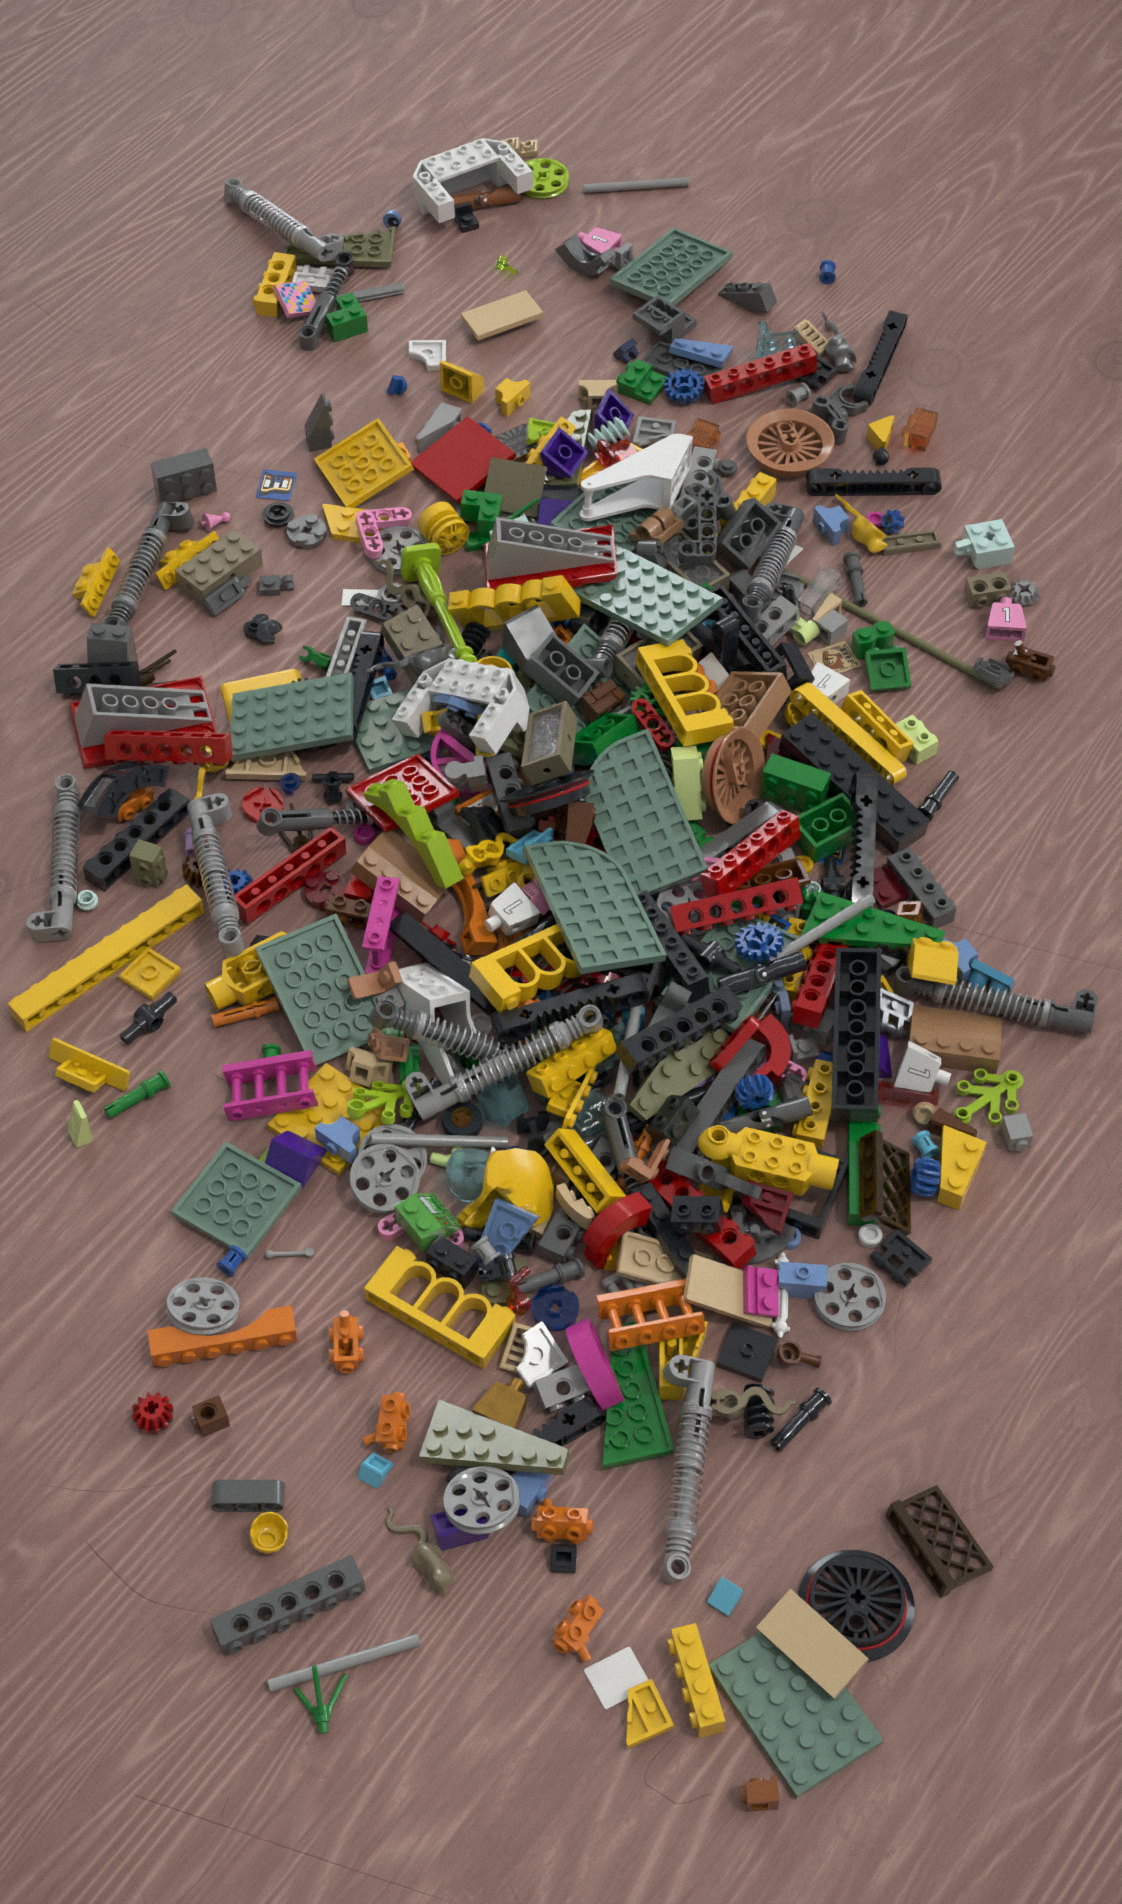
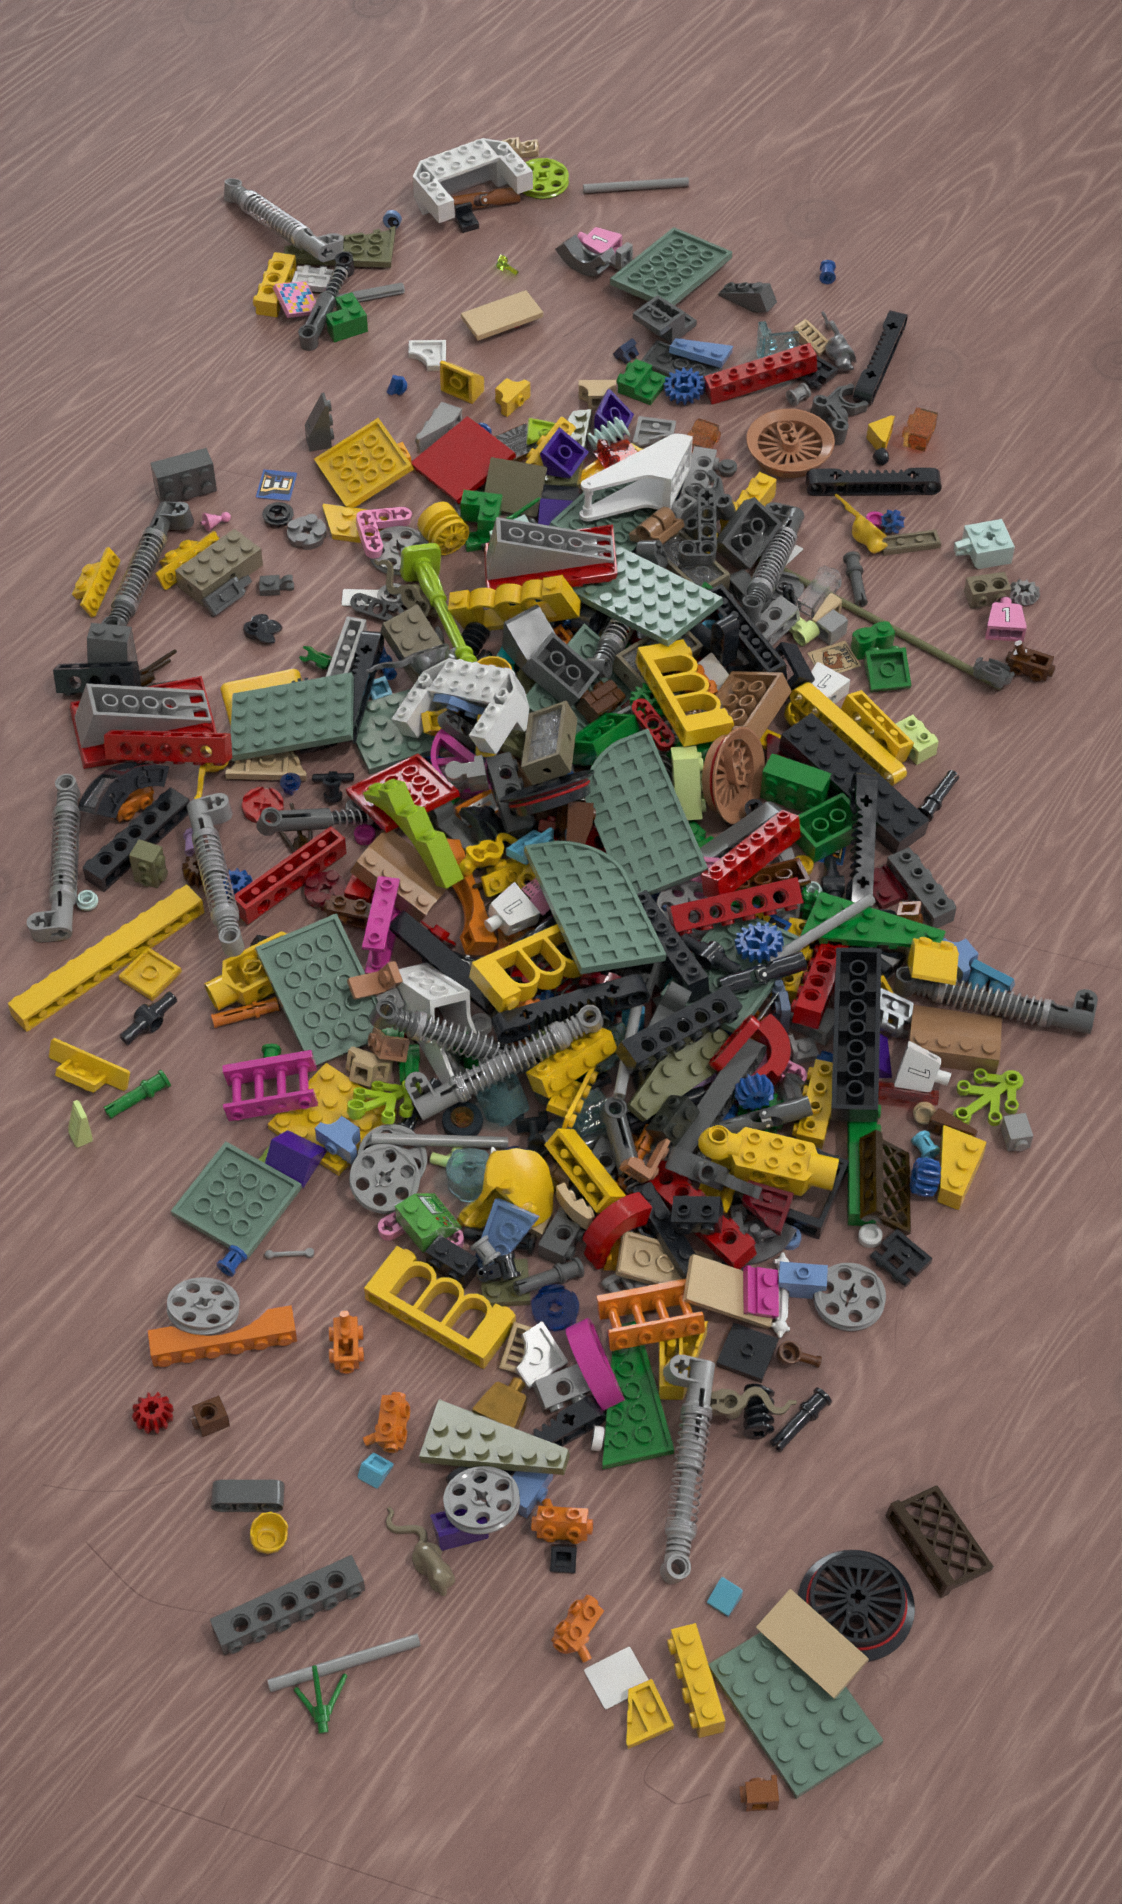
clear red plate [507,1266,531,1316] -> none
medium blue brick [812,505,849,546] -> none
none -> white tile [590,1426,604,1452]

